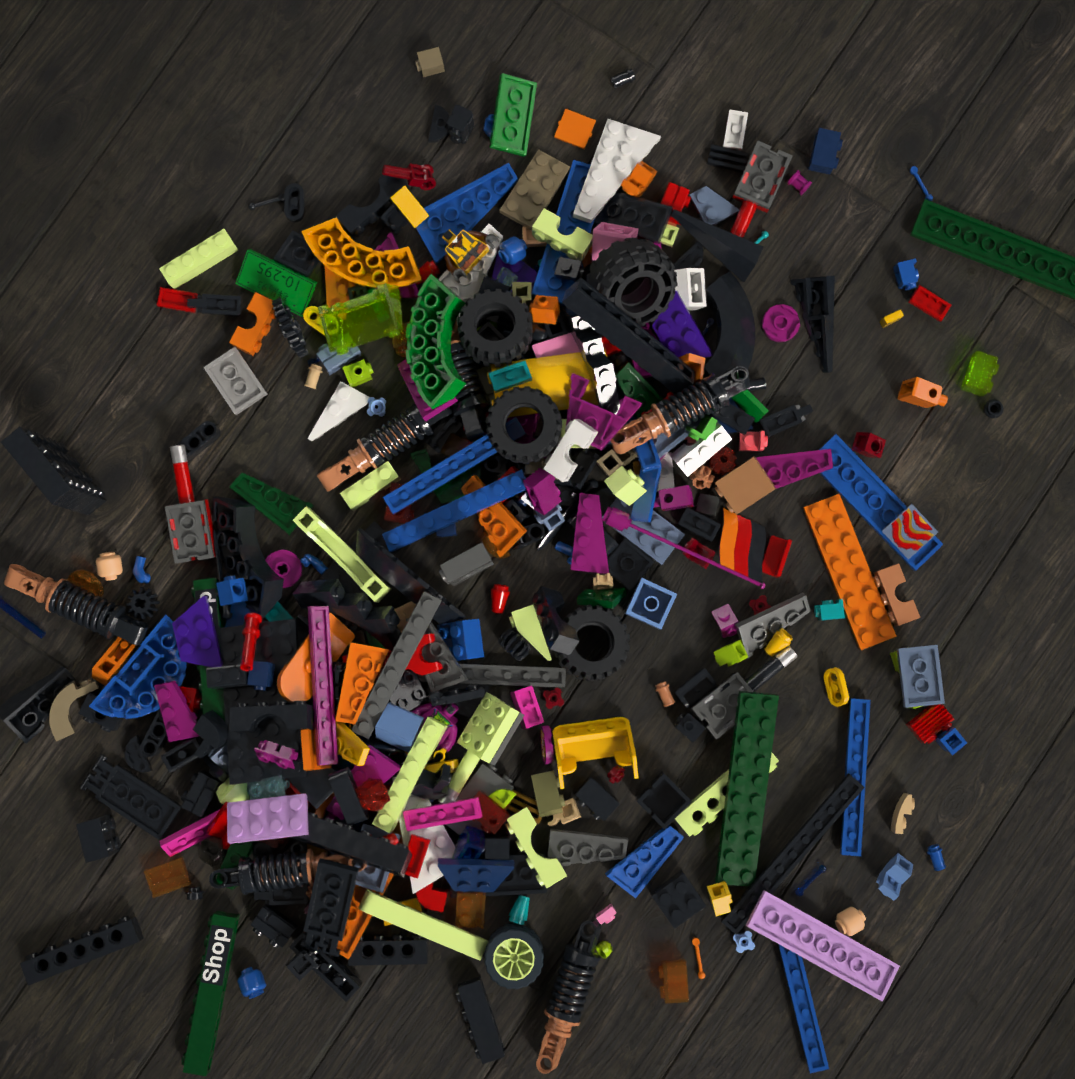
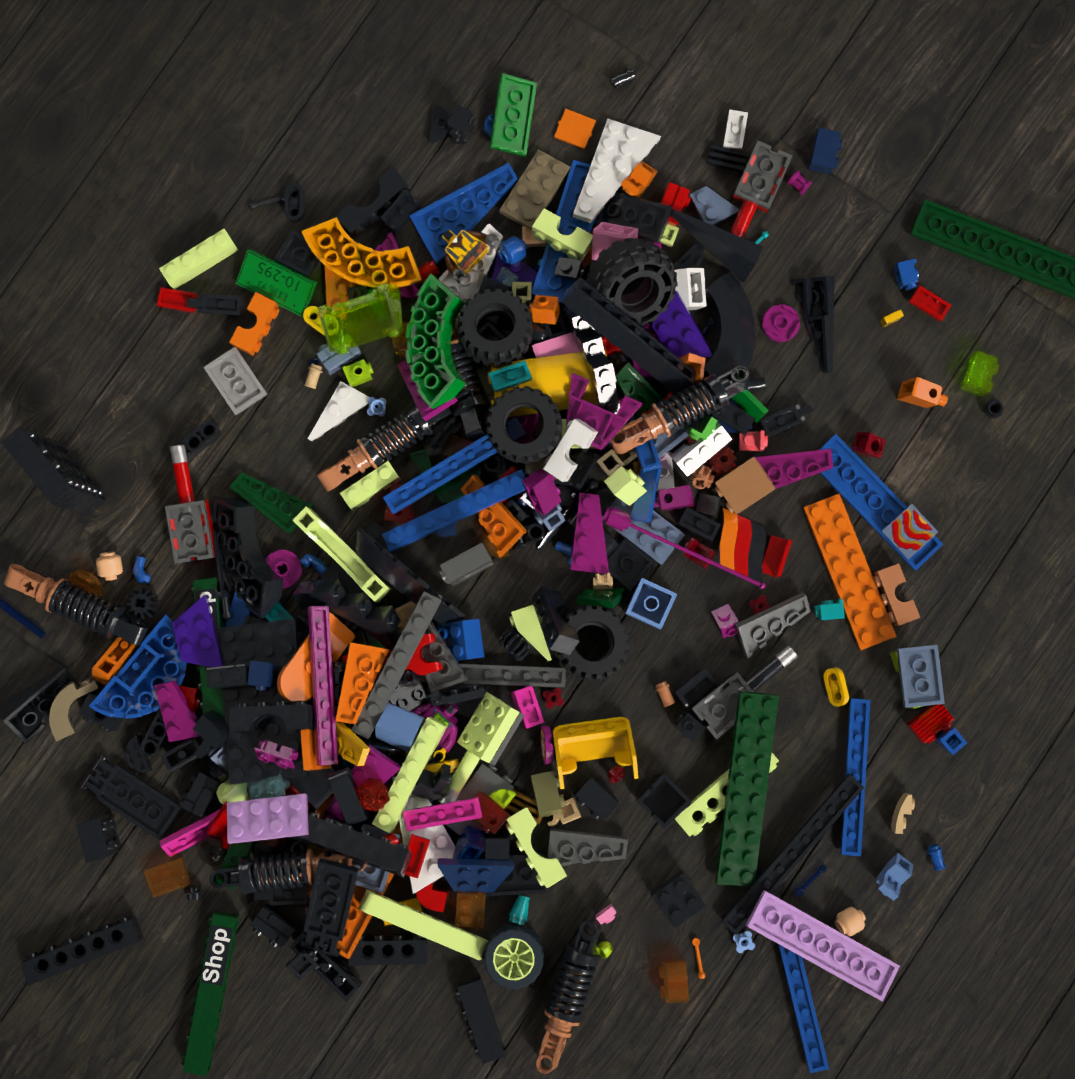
blue brick [216,575,248,606] -> none
blue head [237,967,266,999] -> none
red pin [240,613,262,671] -> none
black gear [272,298,309,358] -> none
dark red connector [382,163,436,190] -> none
yellow tile [390,186,429,228] -> none
dark tan brick [415,47,445,77] -> none
red cone [491,584,510,613] -> none
blue wing [605,825,684,898] -> none
yellow brick [707,881,732,916] -> none
lime brick [714,640,748,666] -> none
yellow cone [765,628,793,657] -> none
blue hinge [910,166,933,201] -> none

